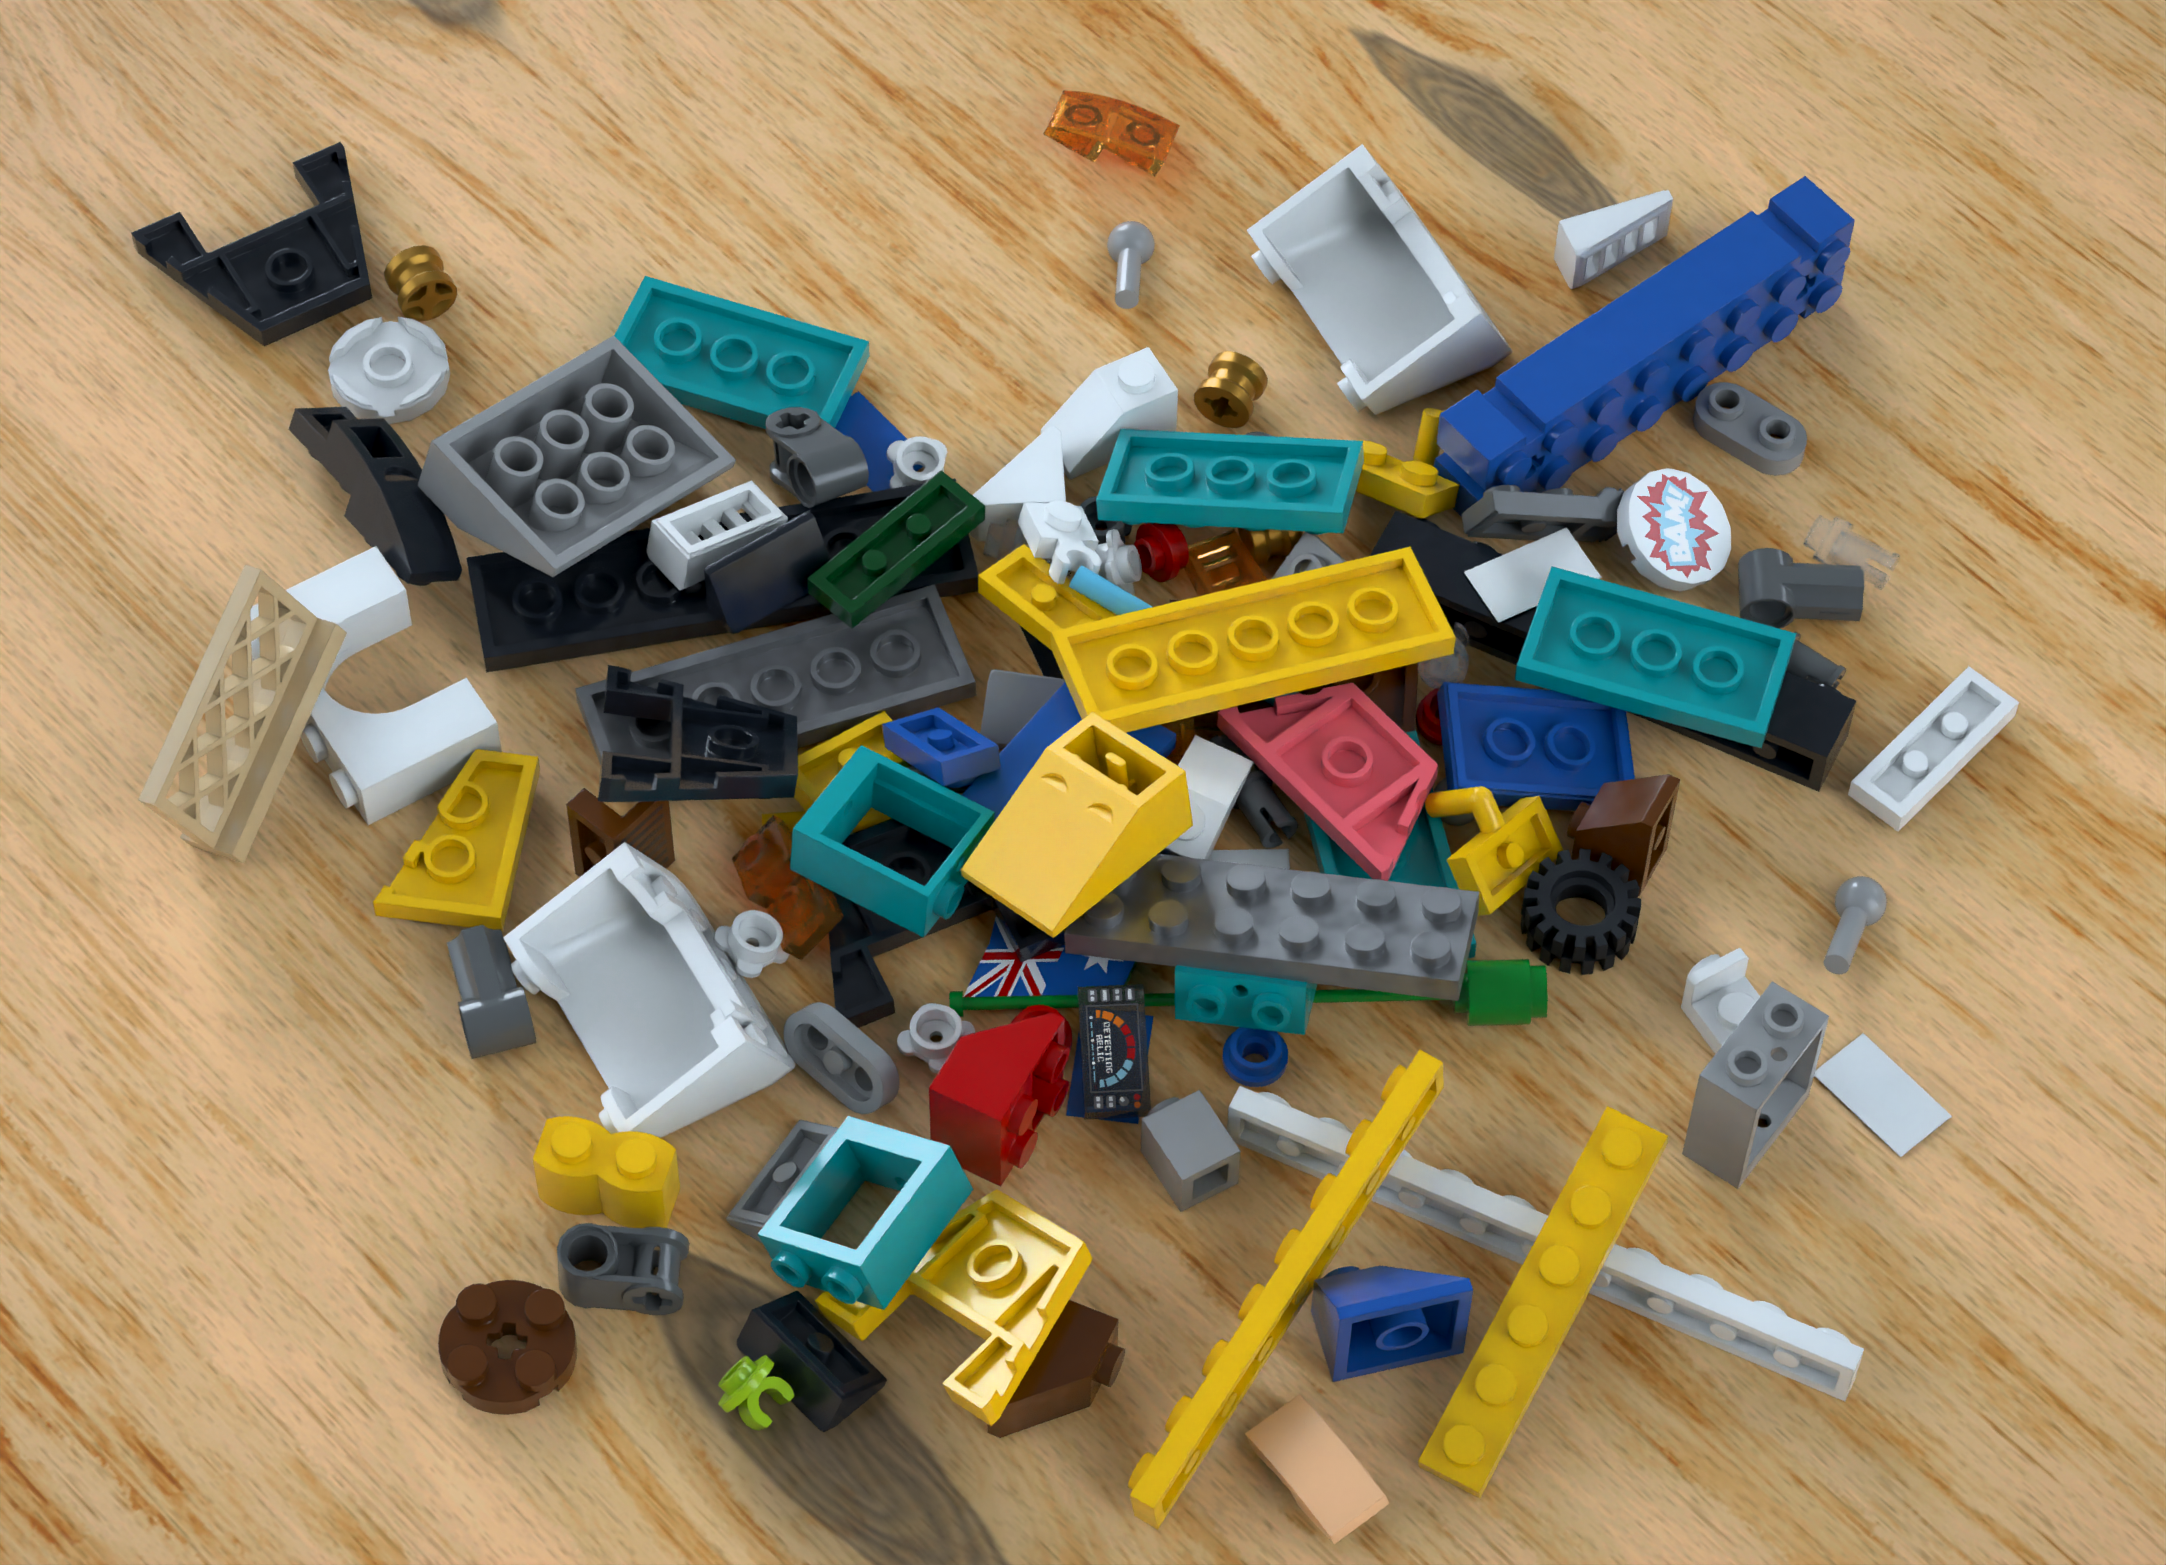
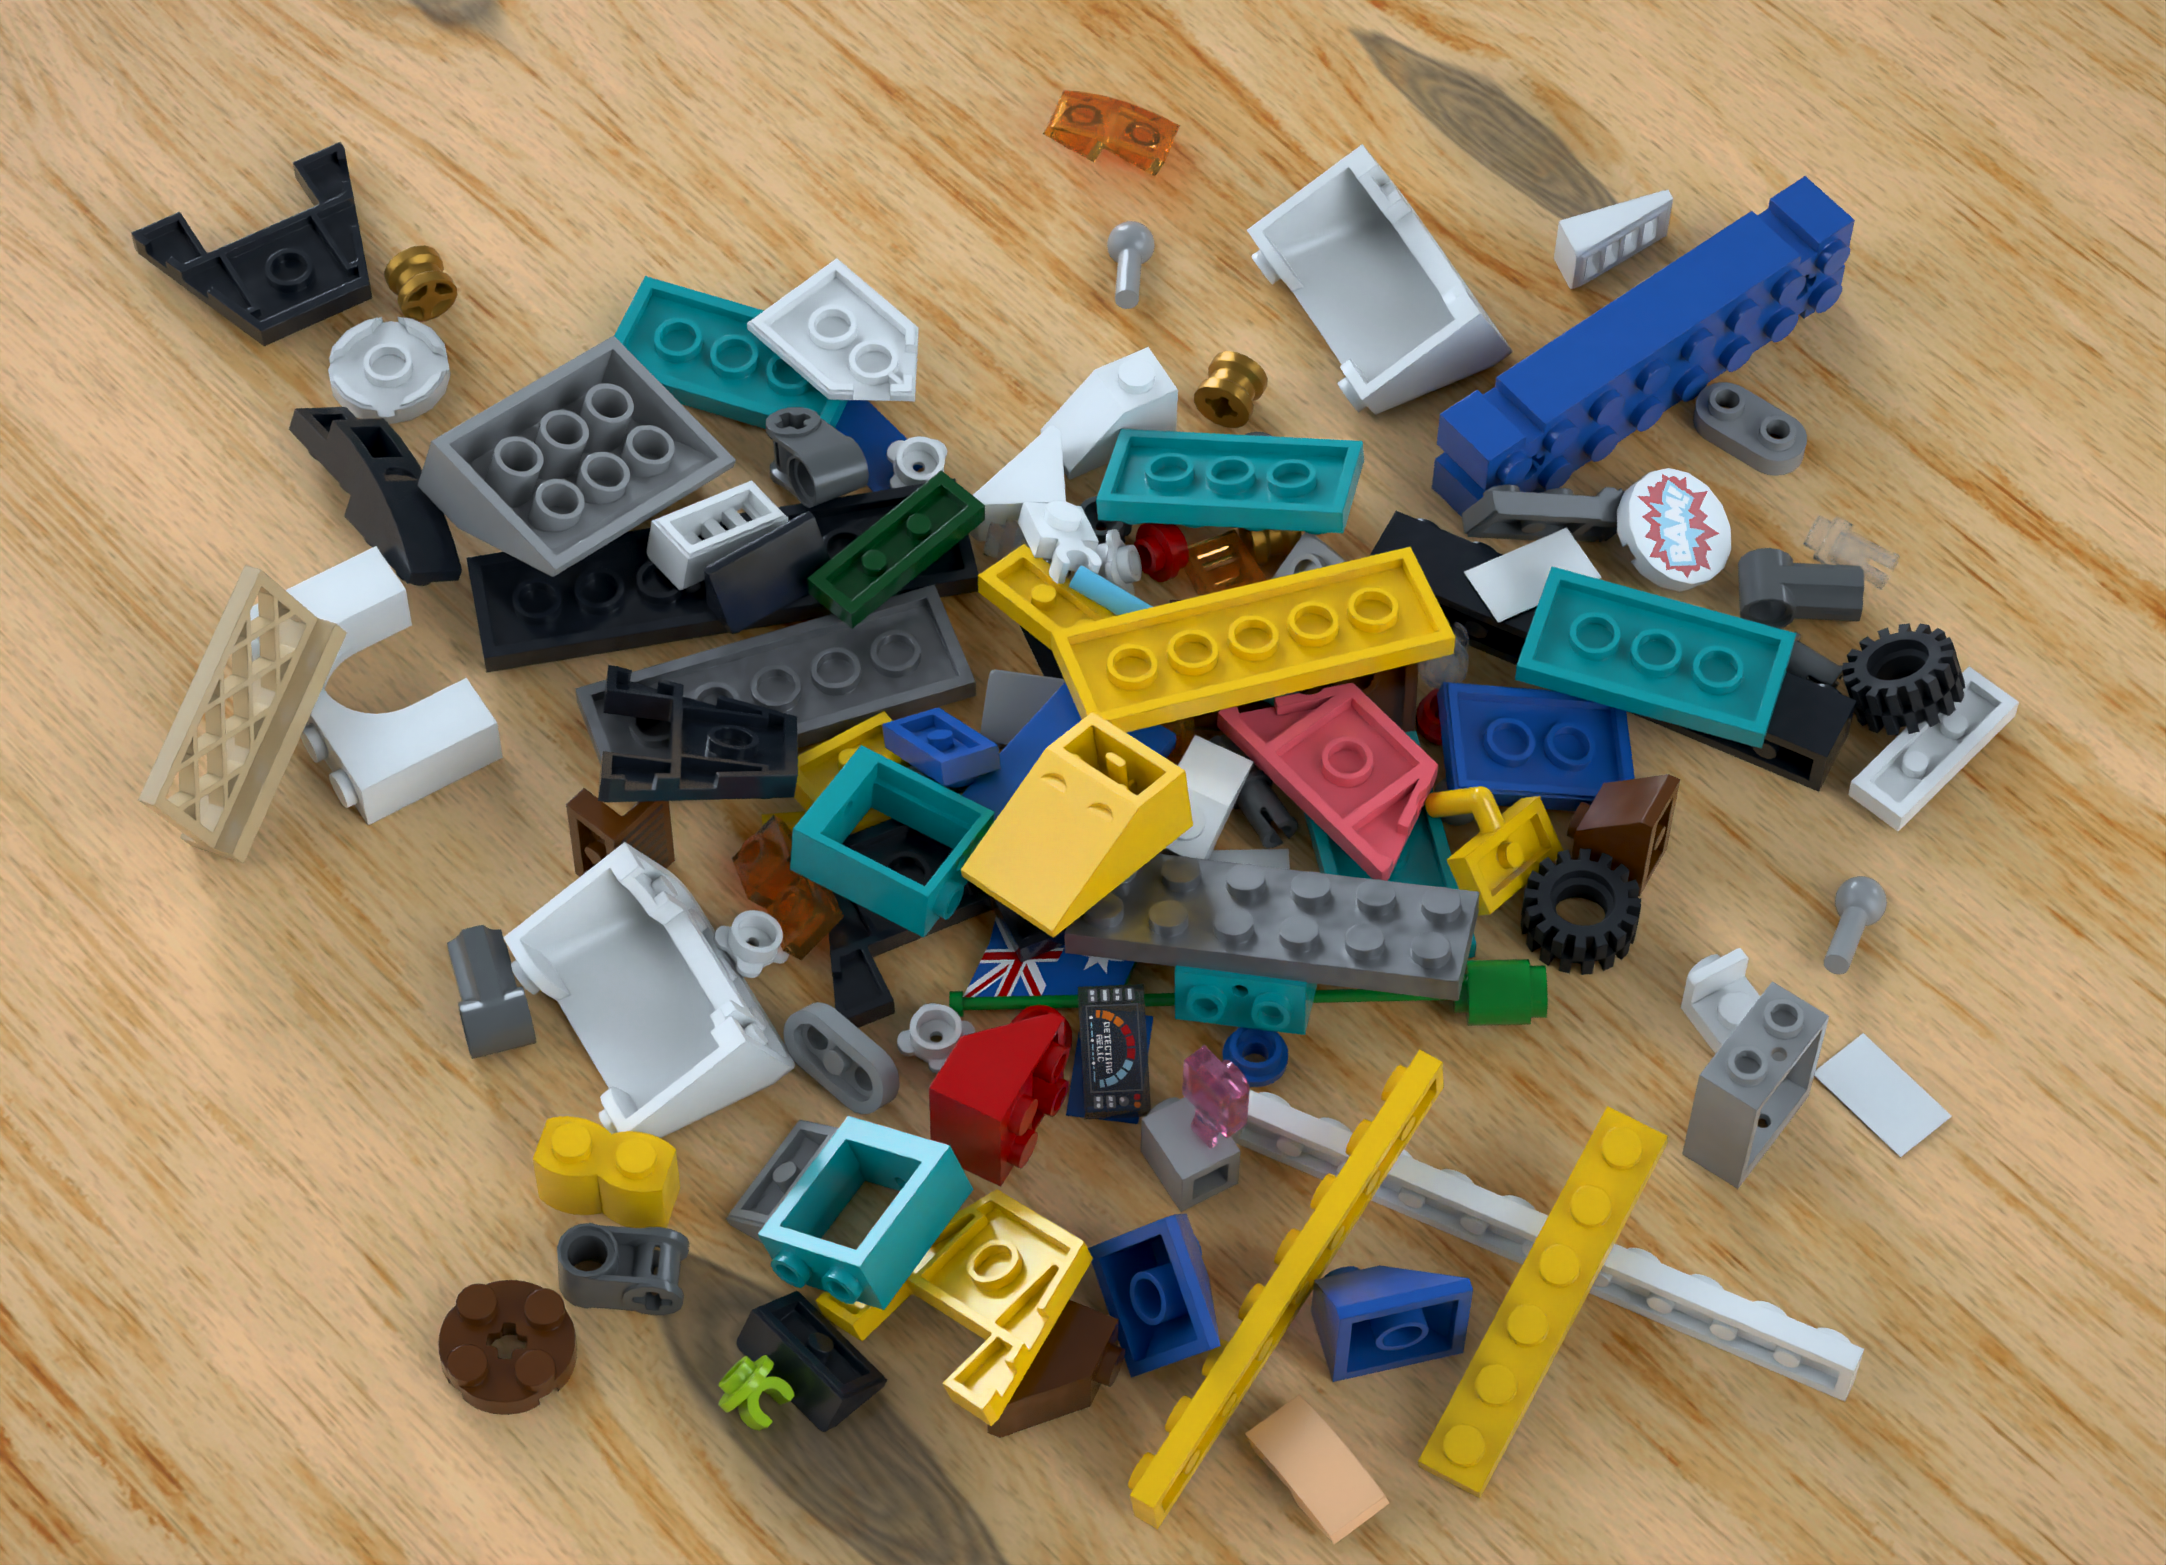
yellow wing [373,749,540,932] -> none
yellow plate [1356,408,1460,519] -> none
none -> white tile [747,258,919,402]
none -> blue slope [1088,1213,1221,1378]
none -> clear pink plate [1182,1045,1250,1149]
none -> black tyre [1842,623,1966,735]

